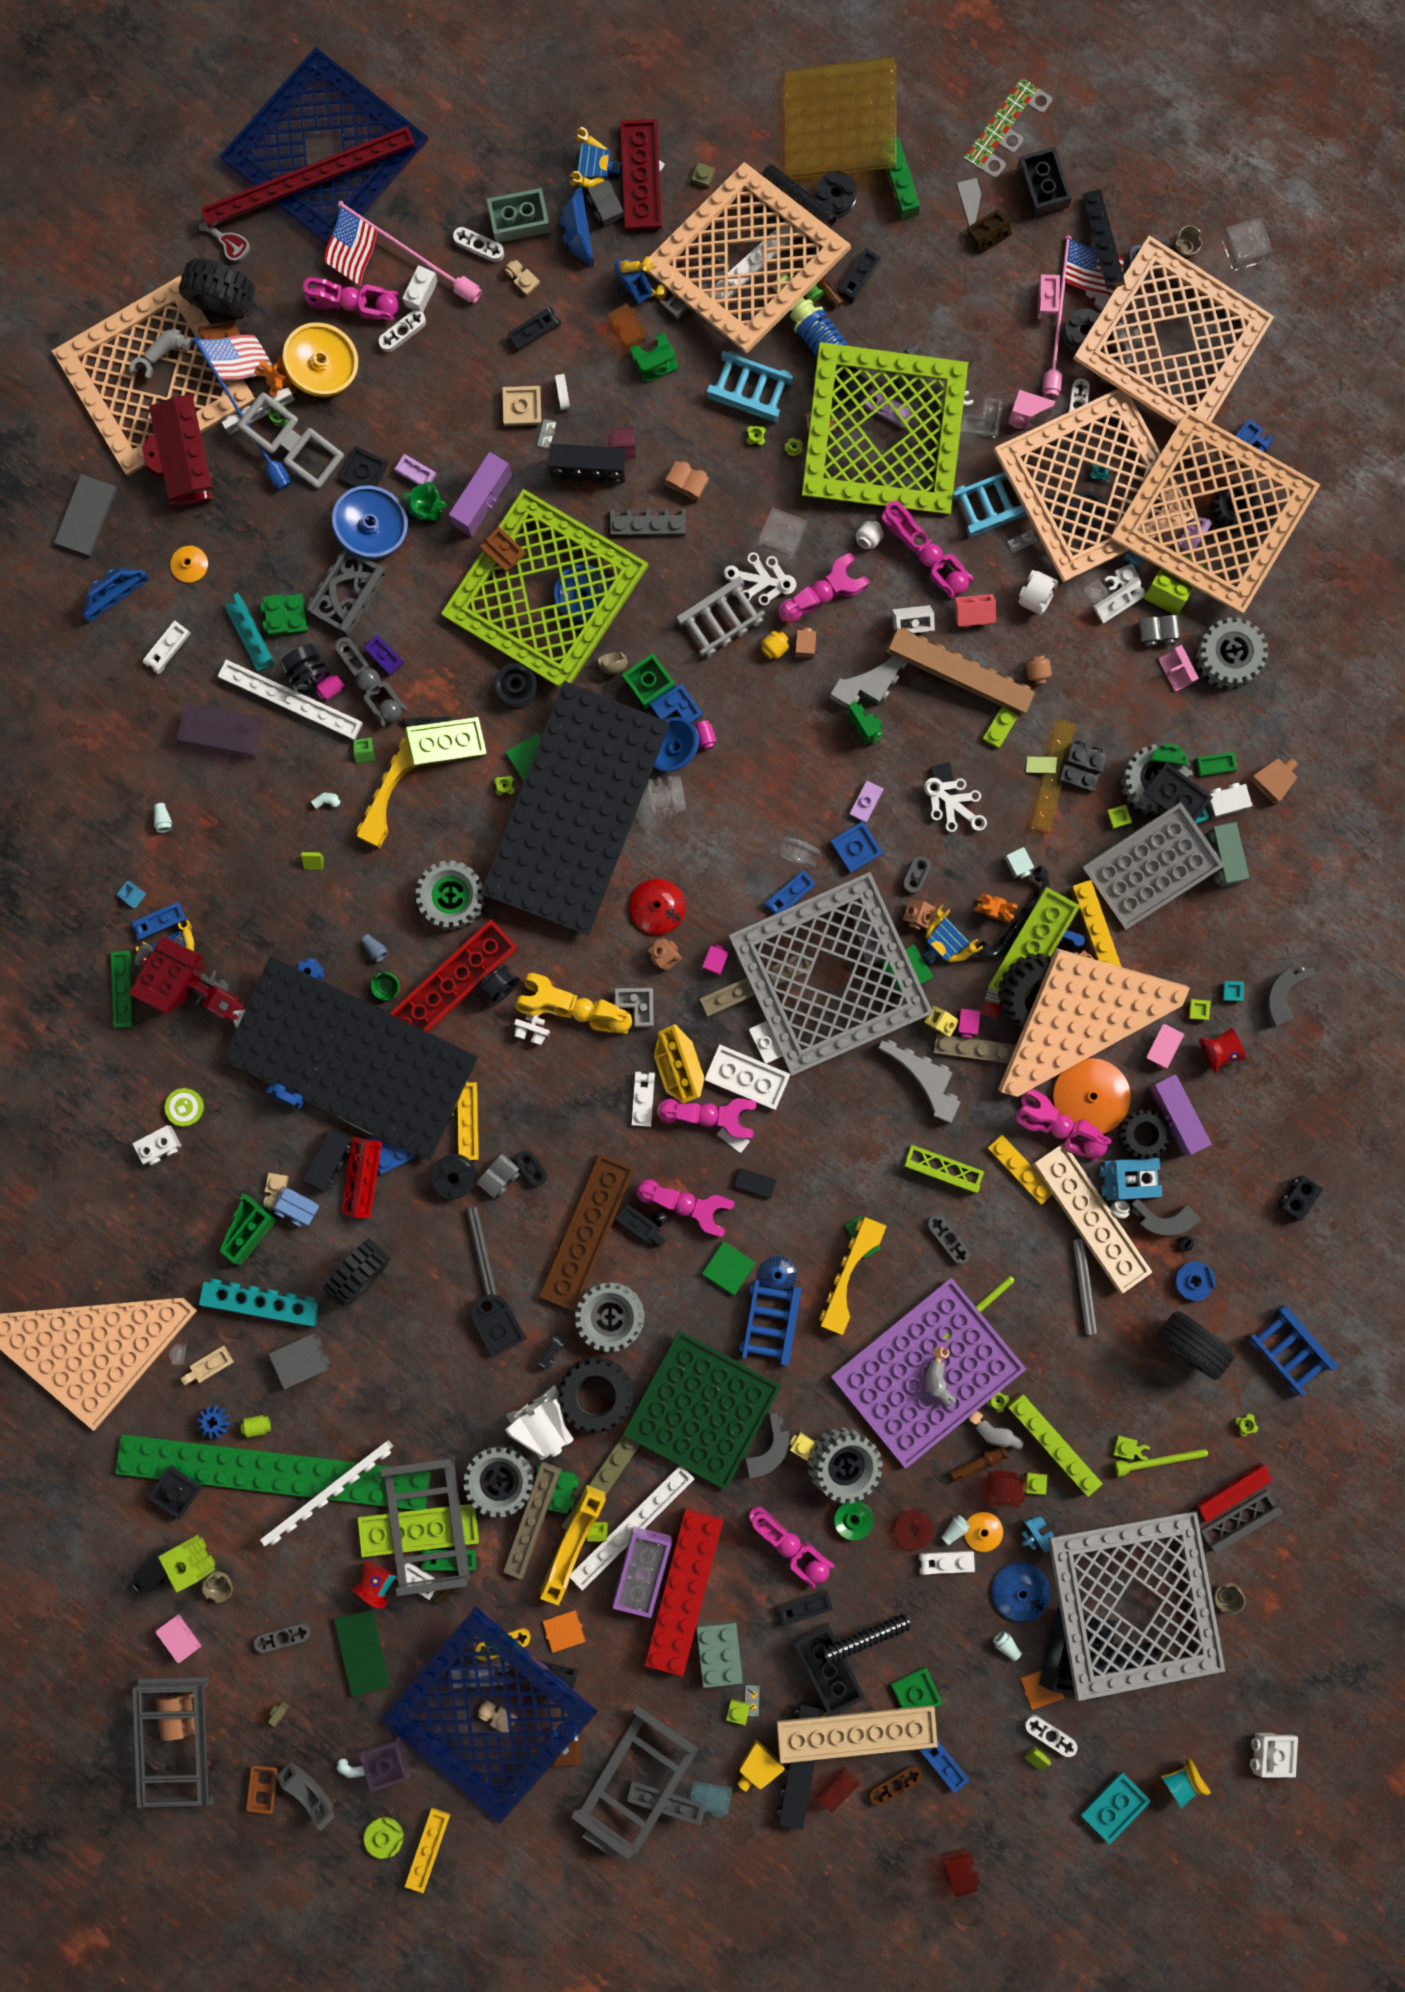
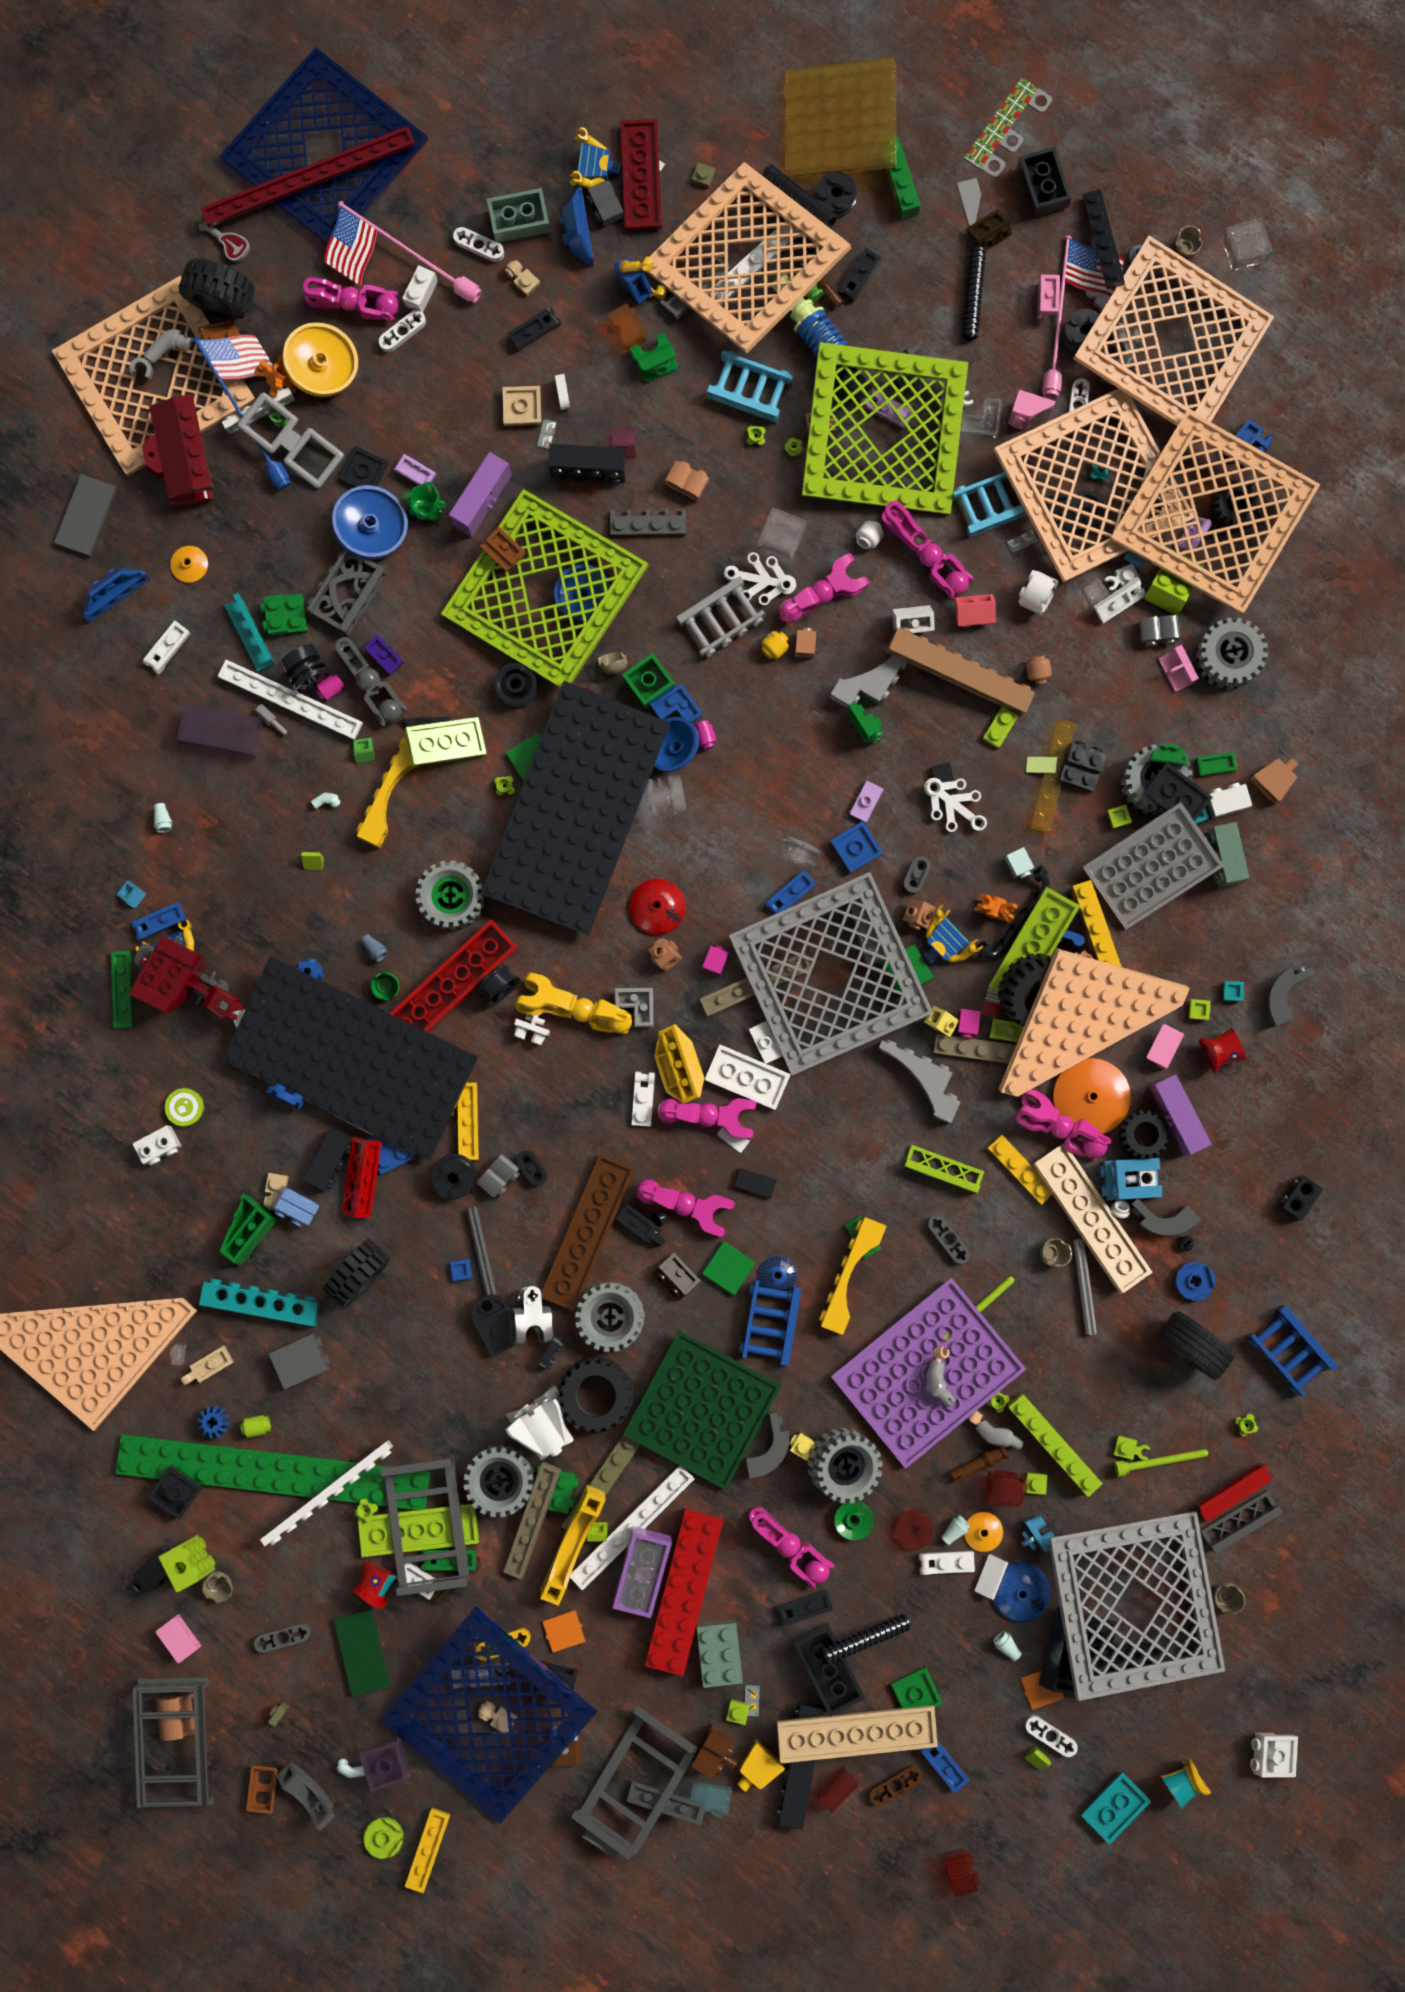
none -> light grey axle [254,704,287,735]
none -> lime plate [355,1499,378,1522]
none -> blue tile [450,1259,472,1281]
none -> piece [509,1286,553,1346]
none -> bracket [653,1253,701,1300]
none -> reddish brown brick [691,1723,737,1779]
none -> black piece [962,247,987,340]
none -> white tile [975,1554,1008,1600]
none -> lime plate [989,1019,1024,1043]
none -> dark tan hair [1040,1238,1072,1268]

